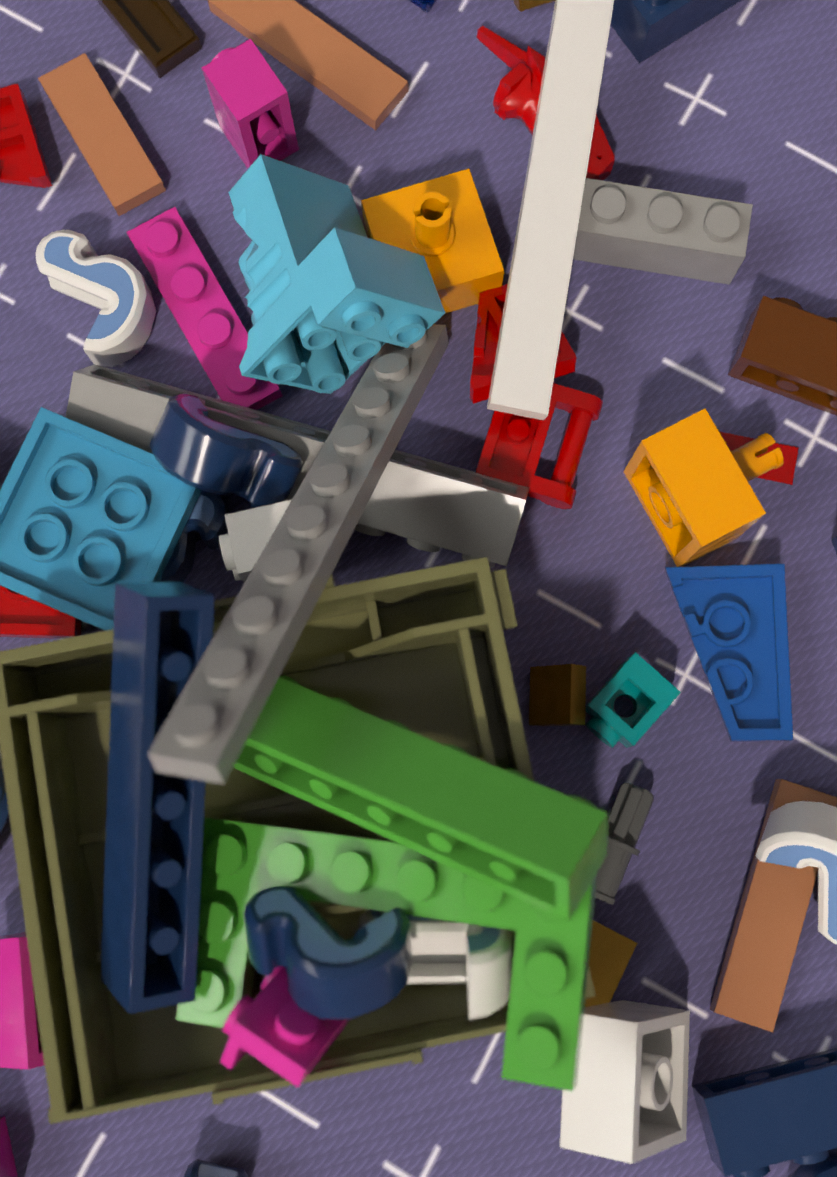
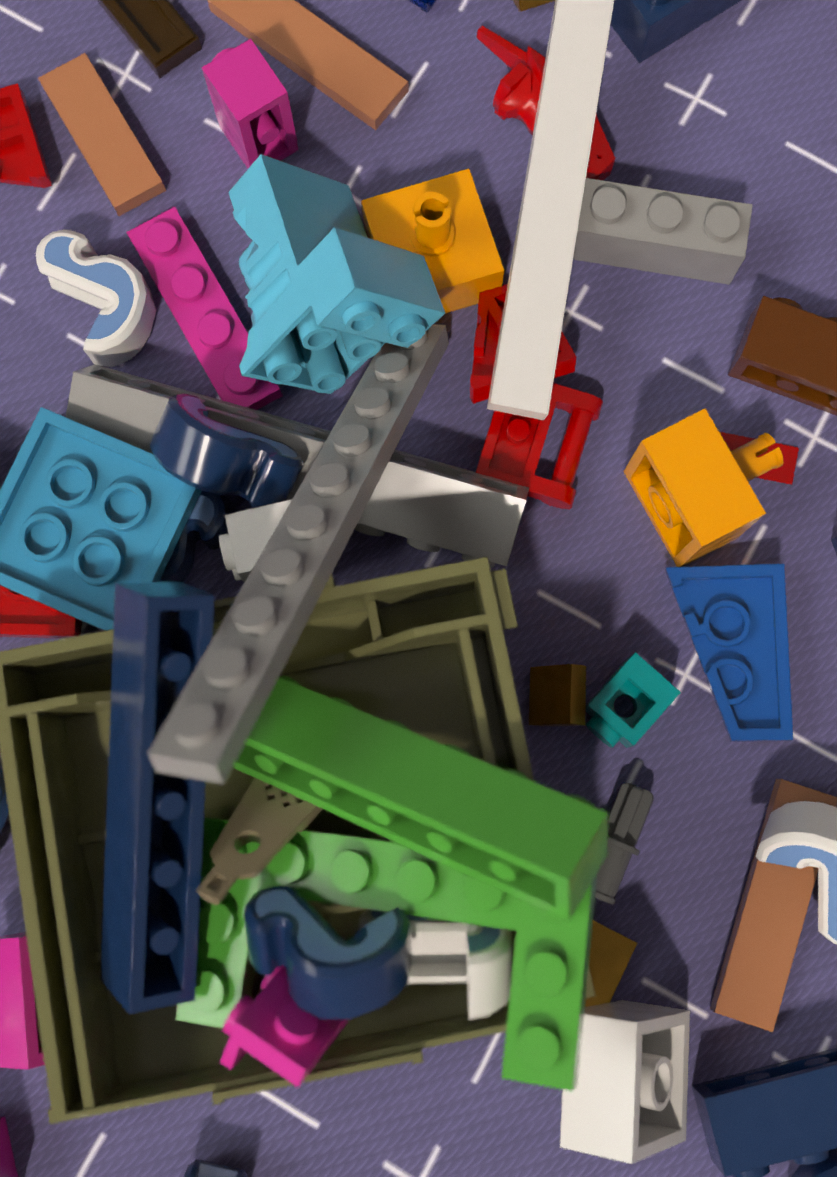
none -> dark tan piece [197,777,322,905]

